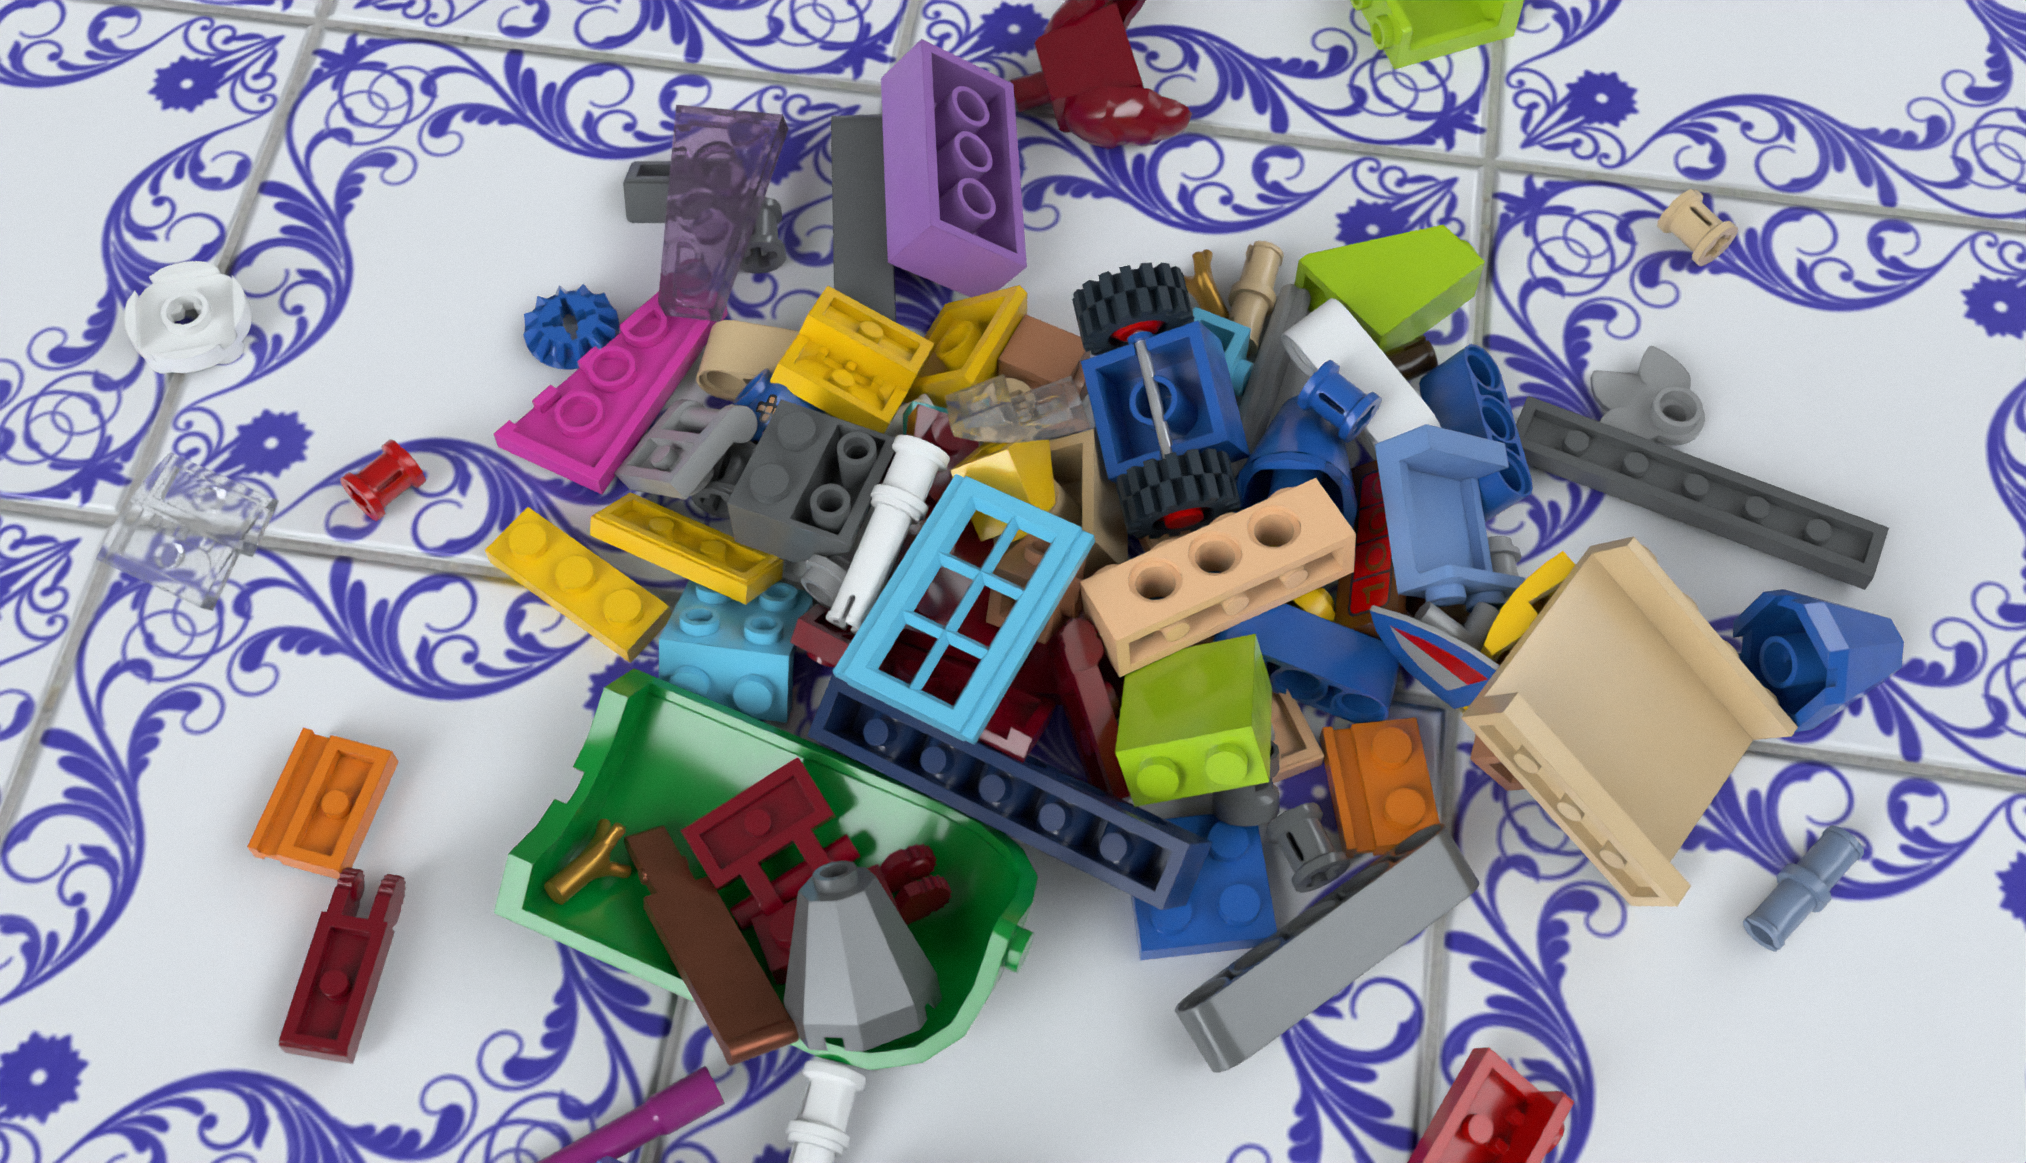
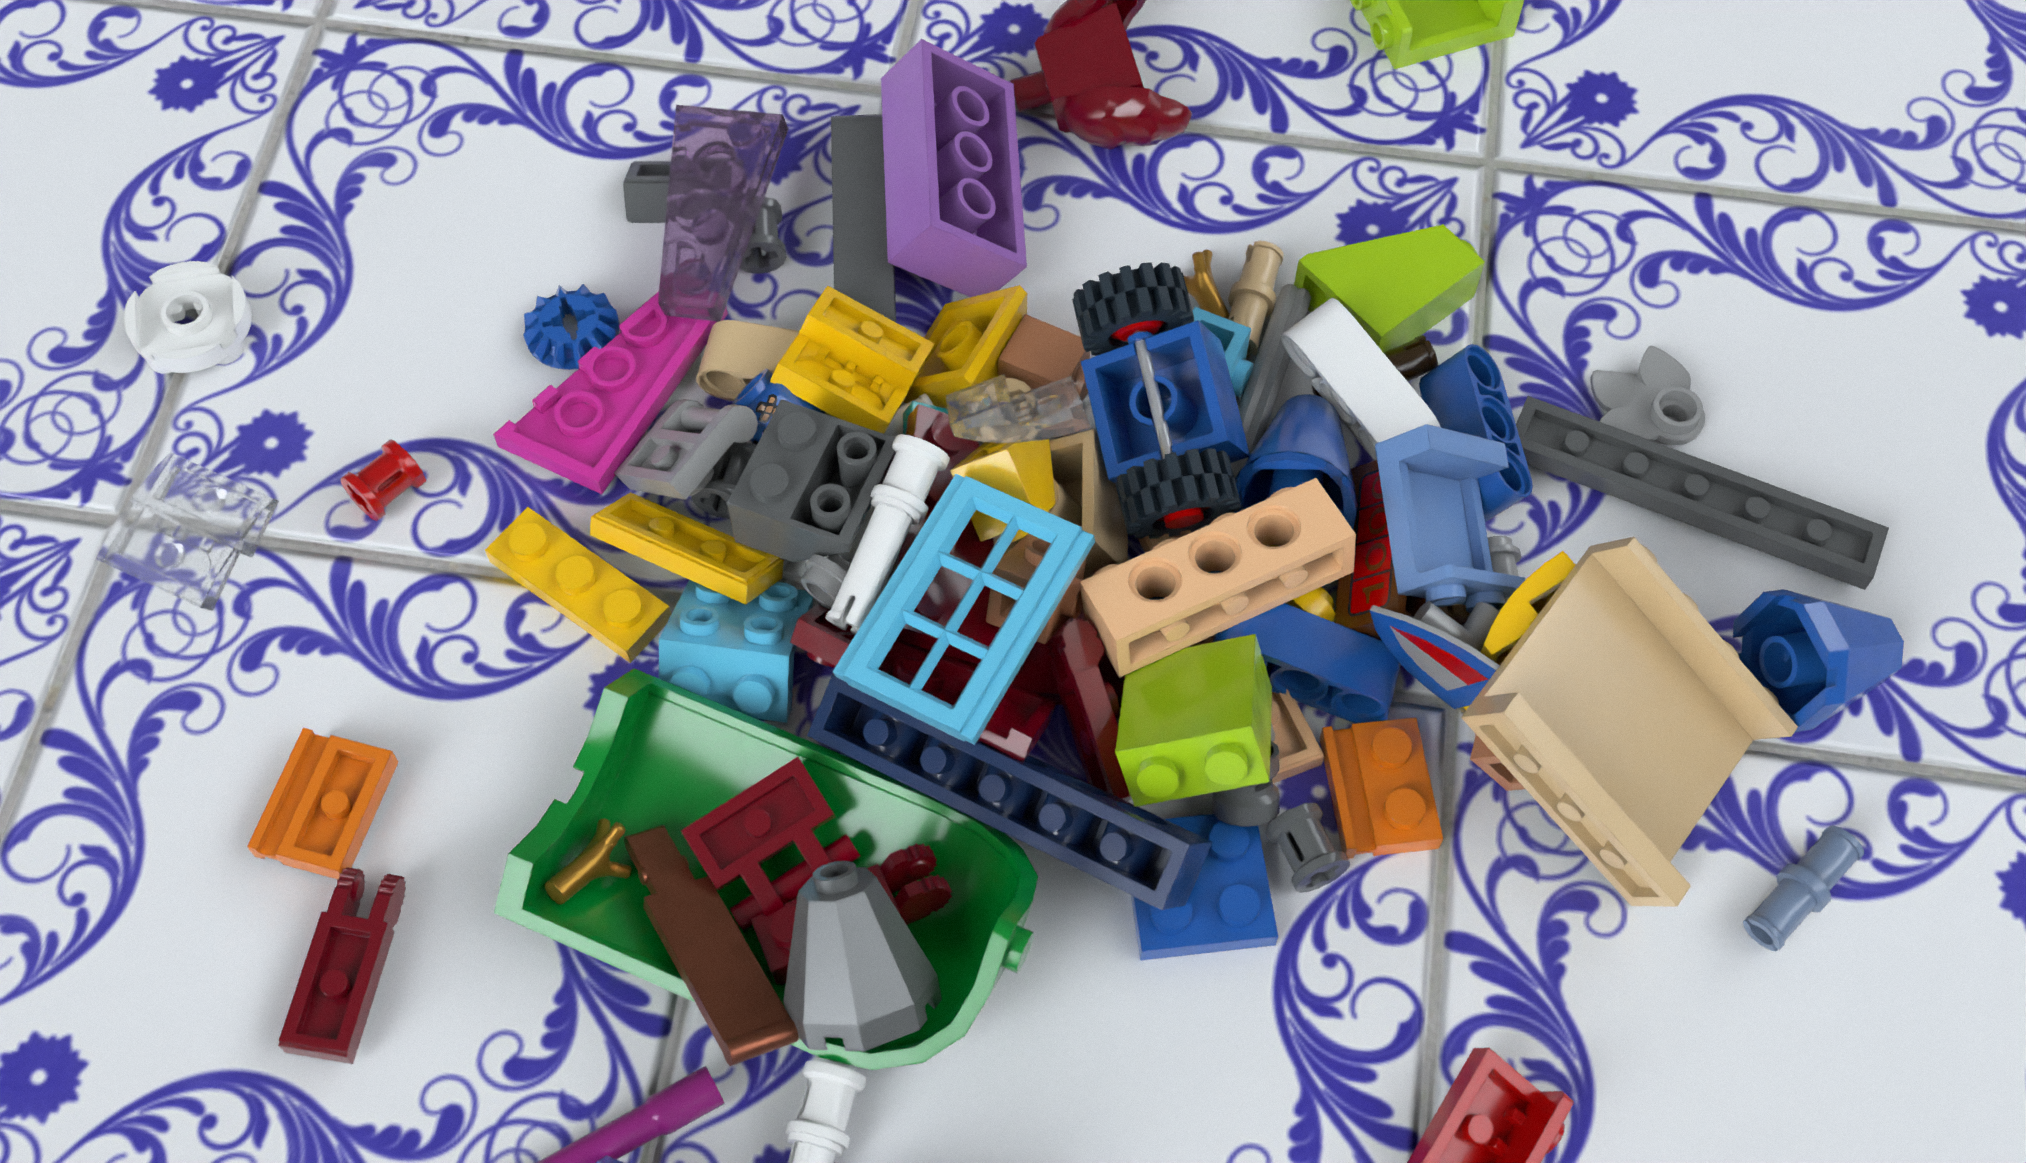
beam [1174,823,1479,1073] -> none
blue bush [1296,360,1382,443] -> none
tan bush [1657,189,1738,266] -> none

